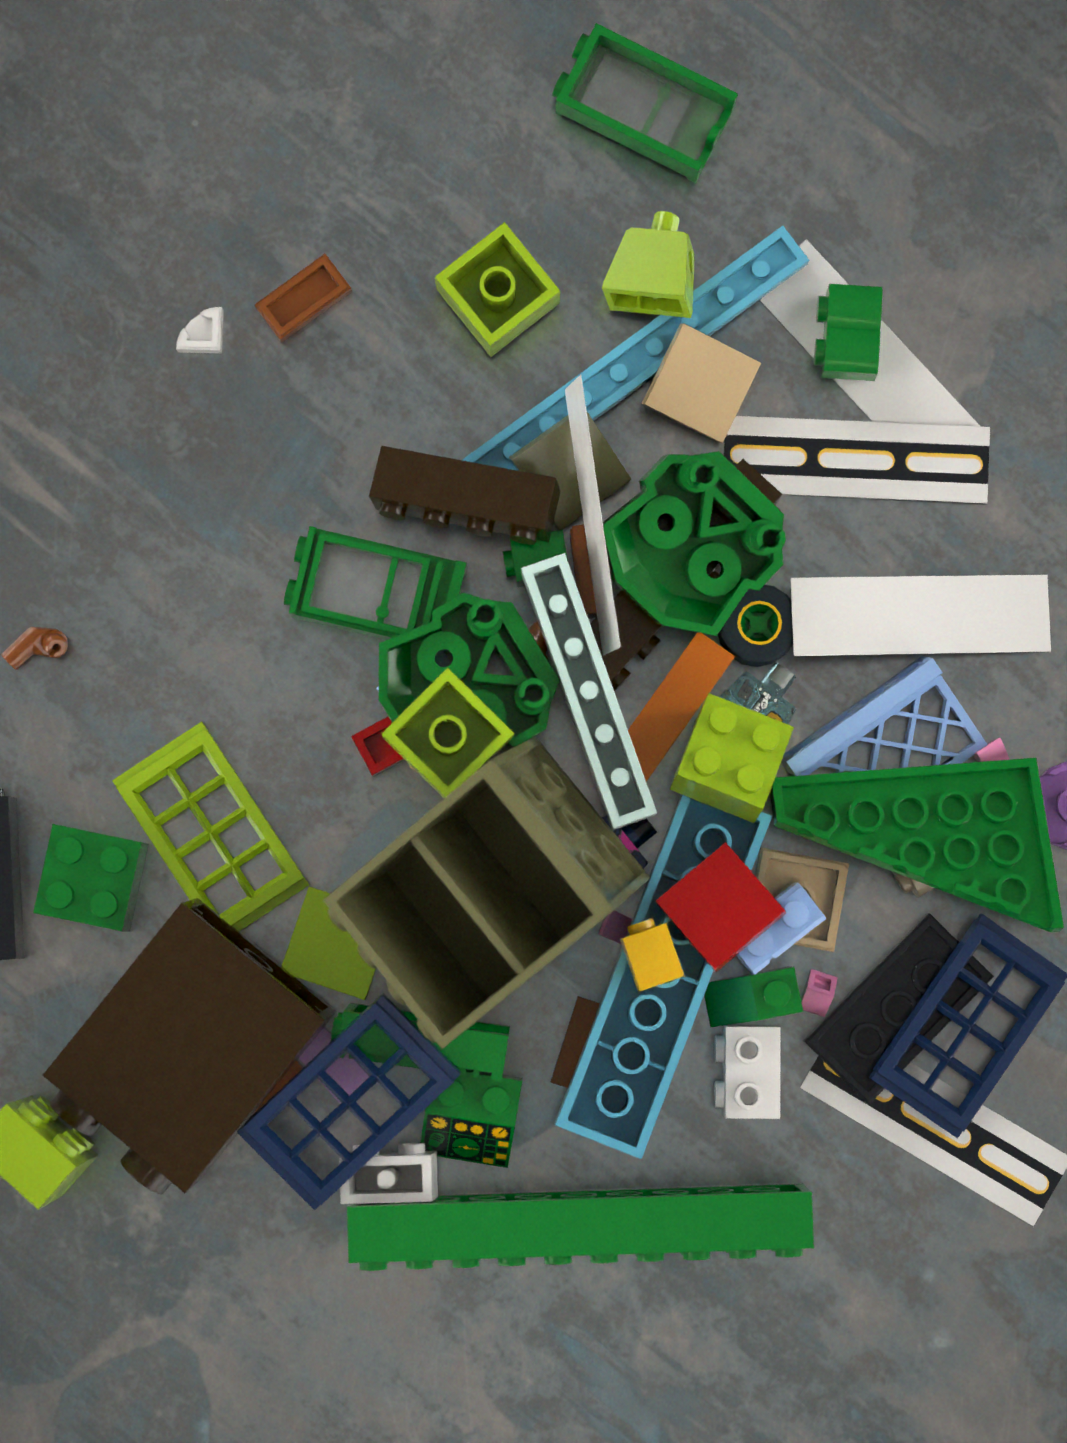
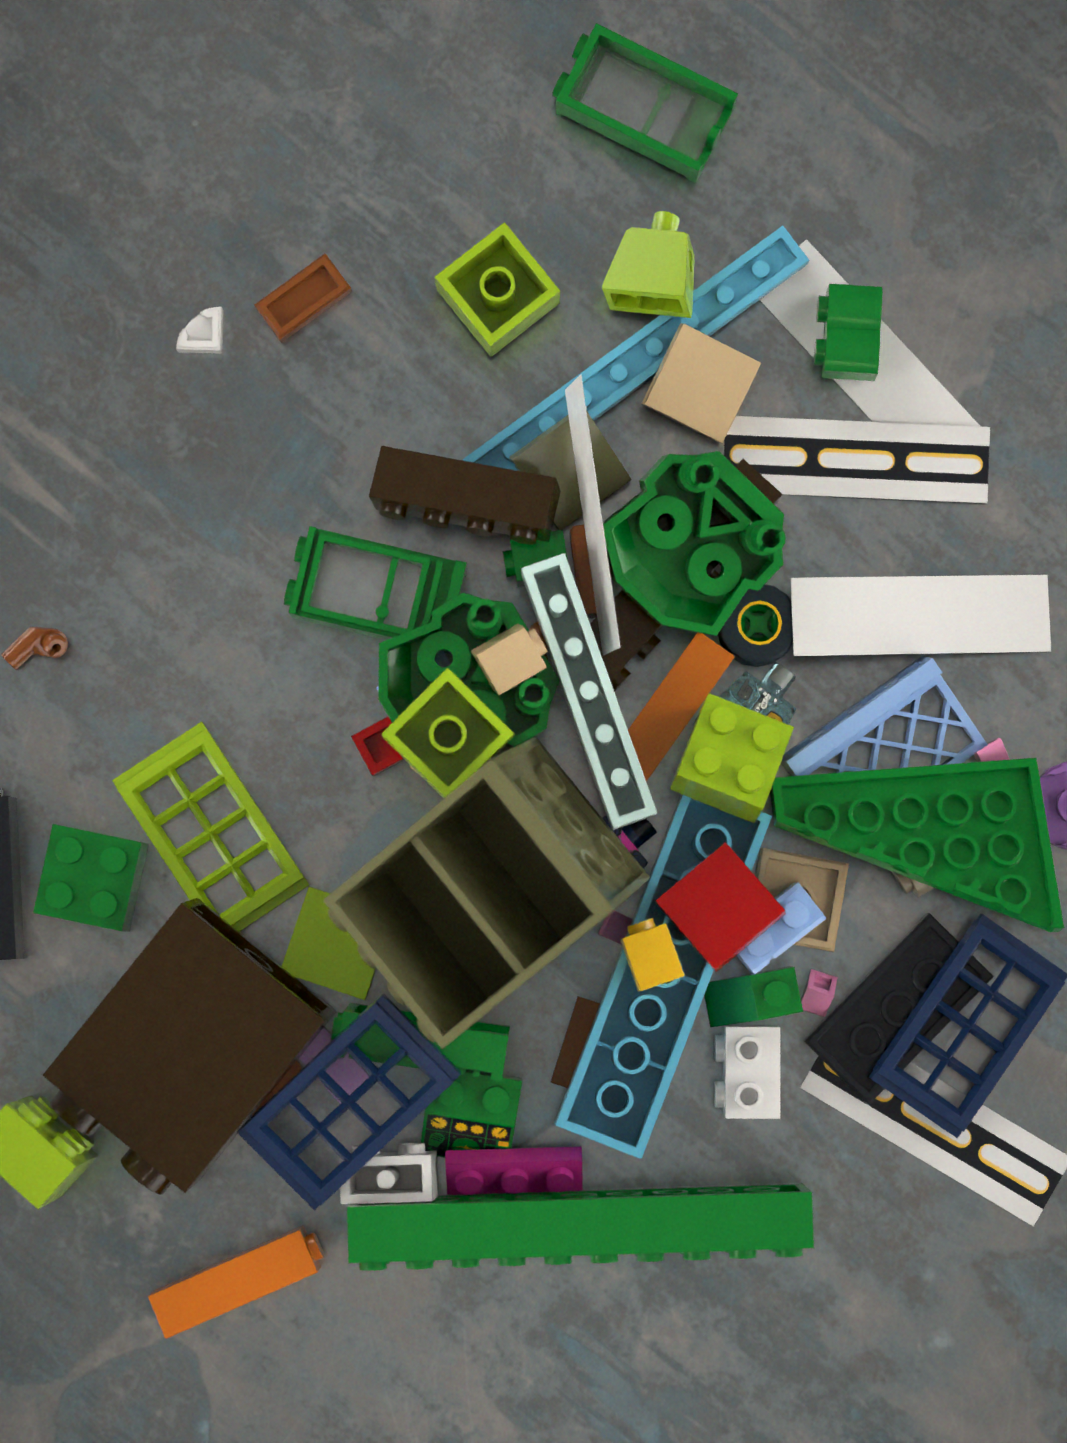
none -> orange brick [148,1225,324,1339]
none -> dark pink plate [445,1146,583,1195]
none -> tan brick [471,624,547,695]

